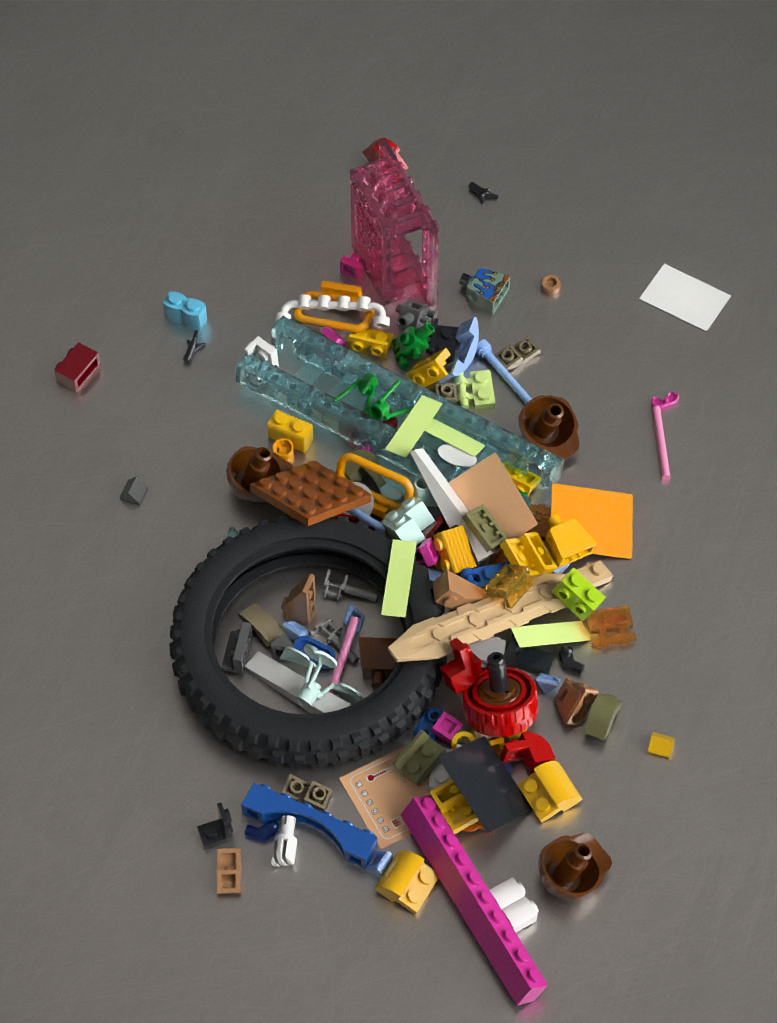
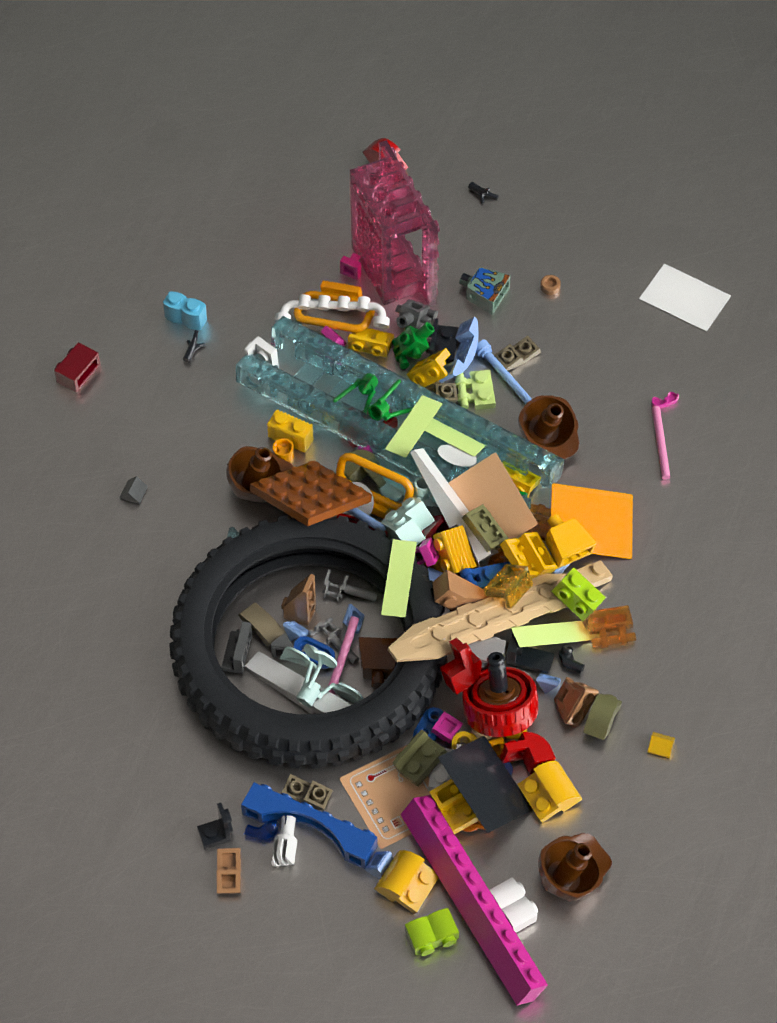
none -> lime brick [405,908,459,956]

